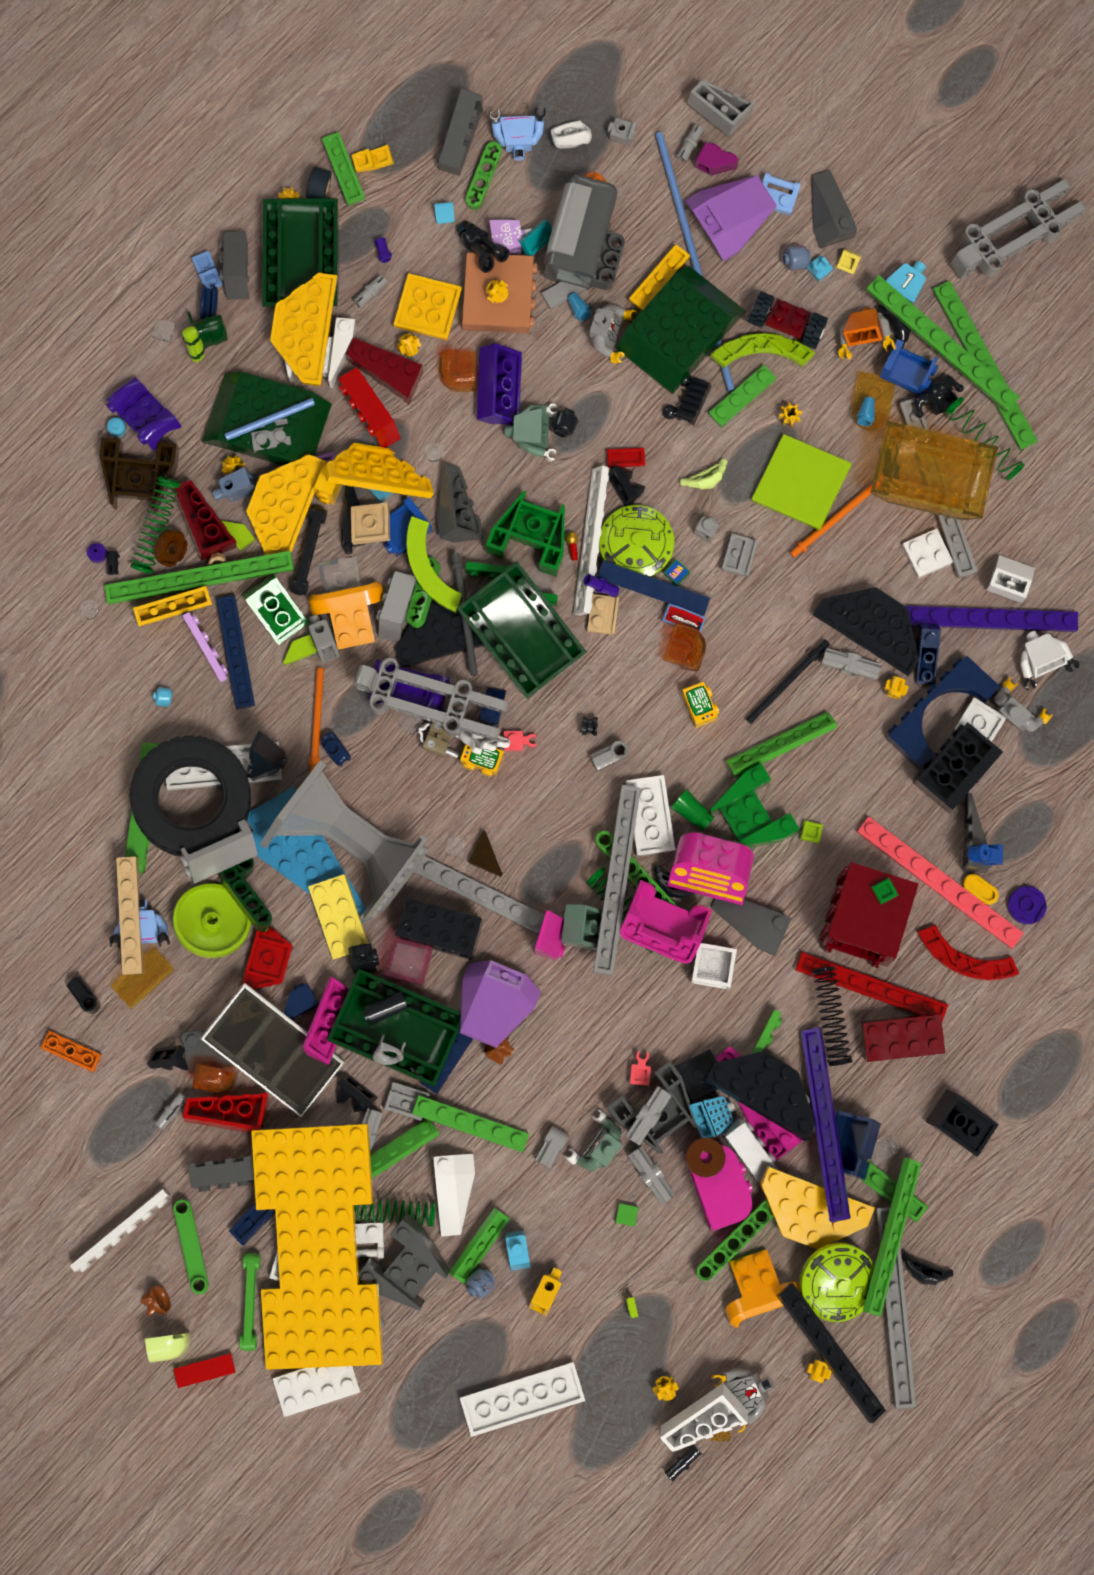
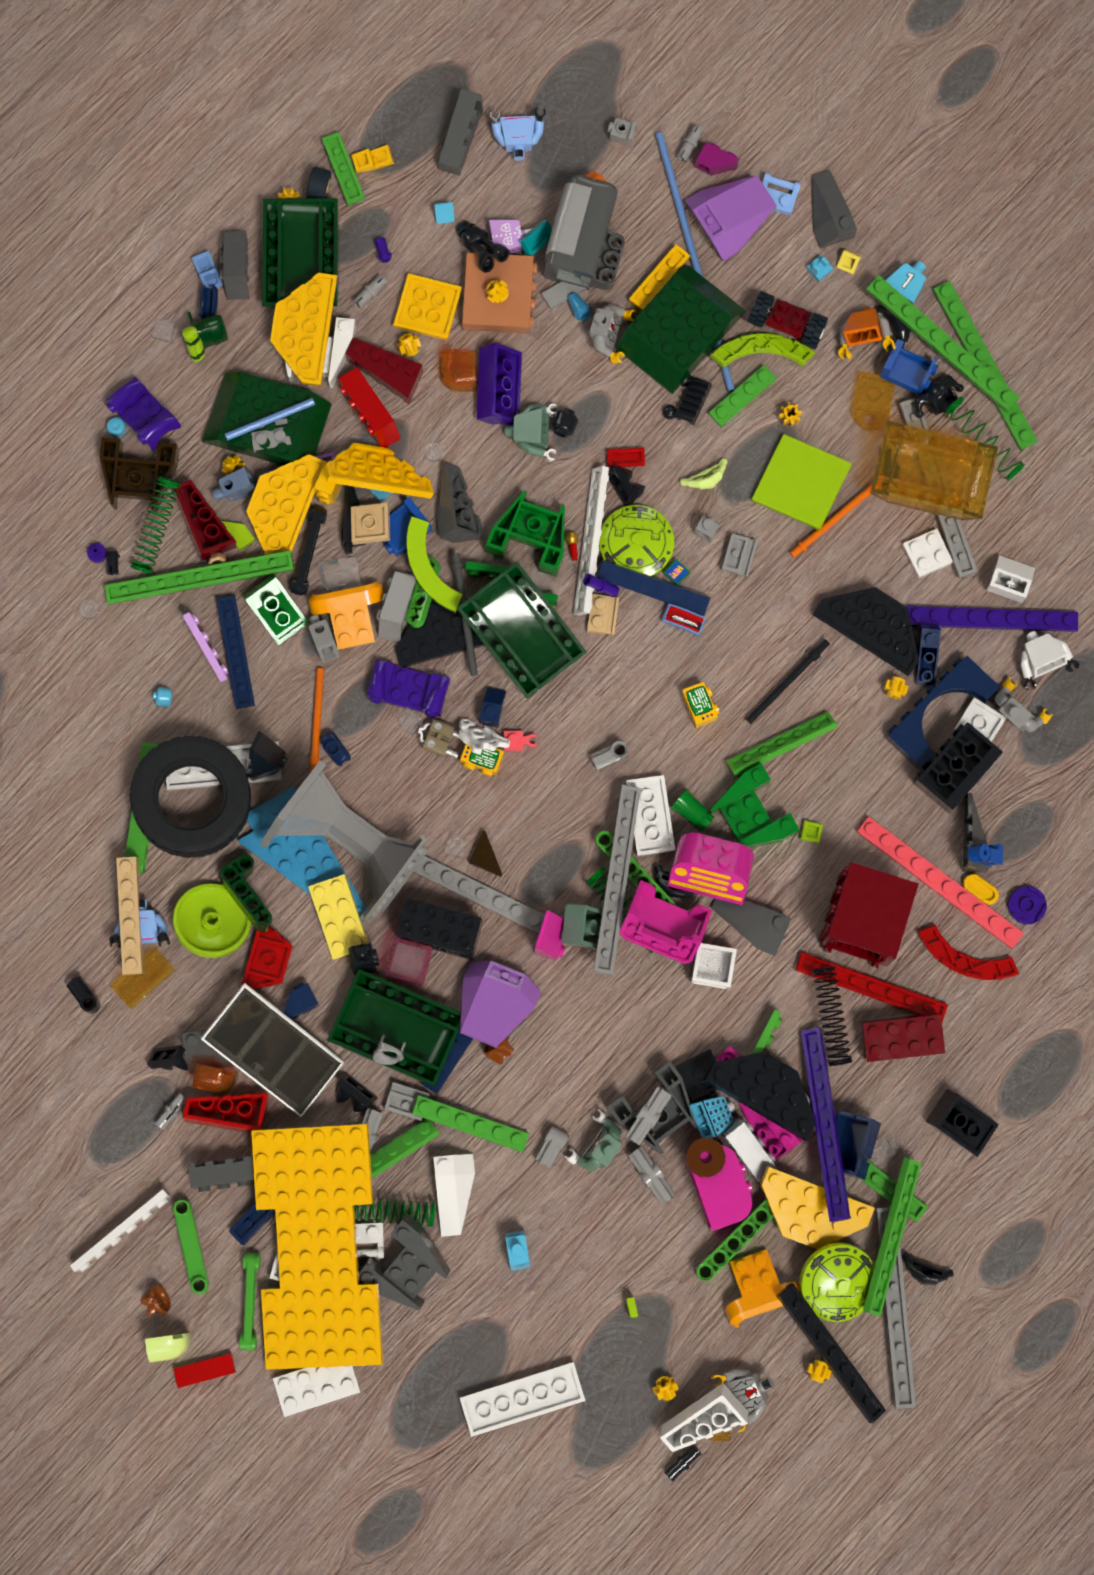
orange tile [40,1031,102,1072] -> none
yellow brick [133,586,213,627] -> none
reddish brown tile [154,529,188,567] -> none
light grey panel [180,819,258,884] -> none
lime tile [283,635,317,666] -> none
dark pink slope [302,977,349,1065] -> none
light grey beam [354,658,509,740] -> none
black brick [363,991,408,1024] -> none
bright green plate [449,1208,510,1284] -> none
bright green beam [466,142,502,210] -> none
sand blue head [466,1269,496,1298] -> none
yellow torso [528,1267,562,1316] -> none
white piece [551,120,592,149] -> none
black wheel [582,716,598,736] -> none
bright green tile [615,1203,639,1227] -> none
coral plate [630,1051,651,1086] -> none
clear orange brick [663,622,706,671] -> none
light grey wedge [687,80,756,137] -> none
sand blue head [782,245,811,271] -> none
light grey piece [821,648,881,681] -> none
dark azure cone [856,397,875,426] -> none
green tile [871,878,898,905] -> none
light grey beam [950,179,1088,280] -> none

